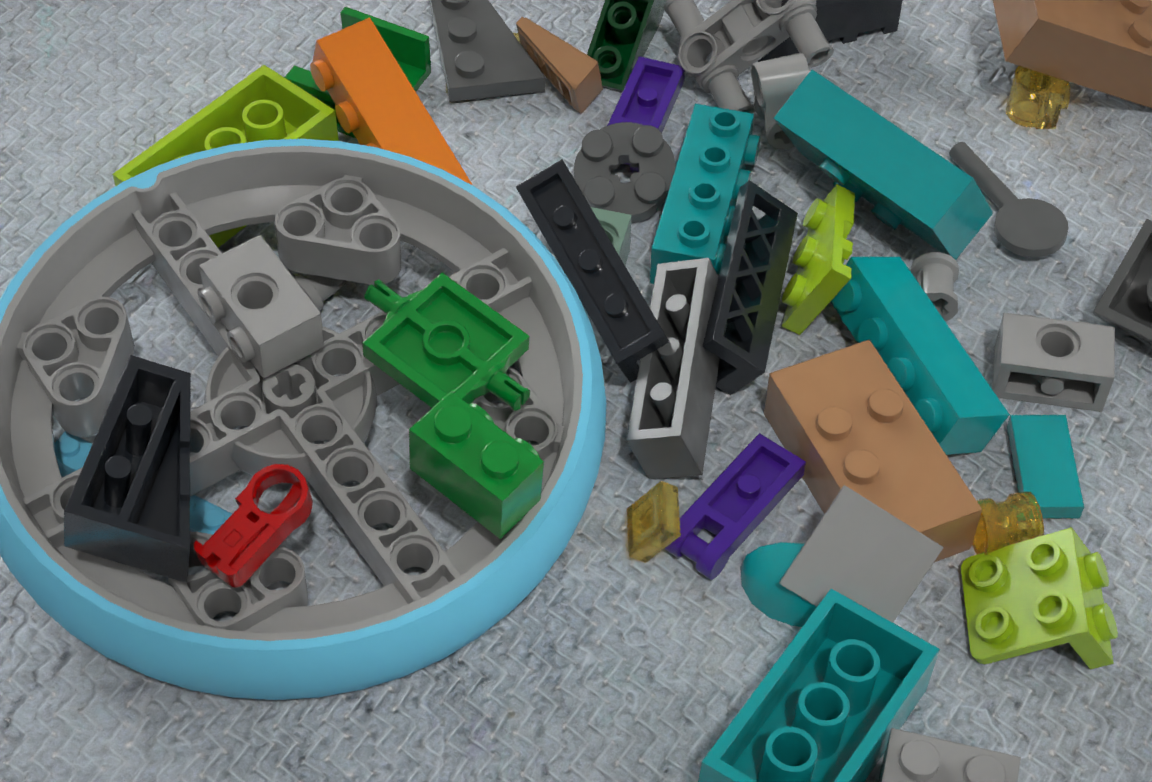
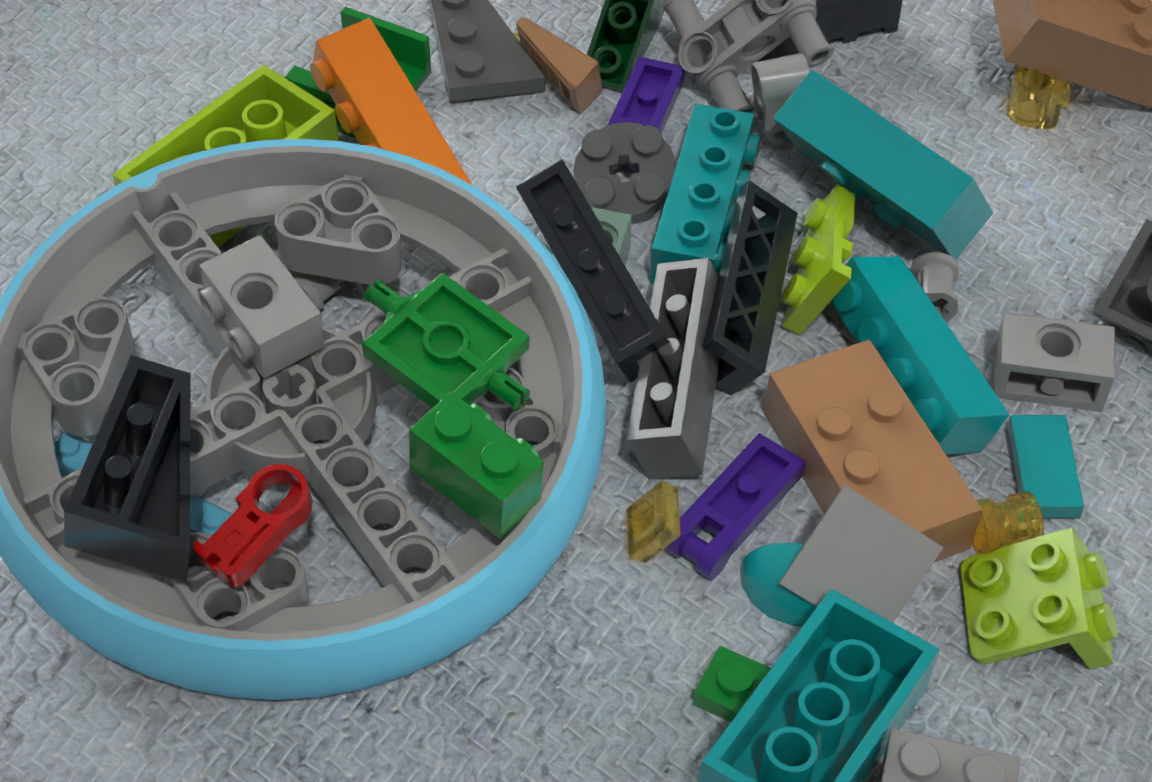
dark grey piece [949,142,1069,257] -> none
none -> green plate [693,645,771,722]

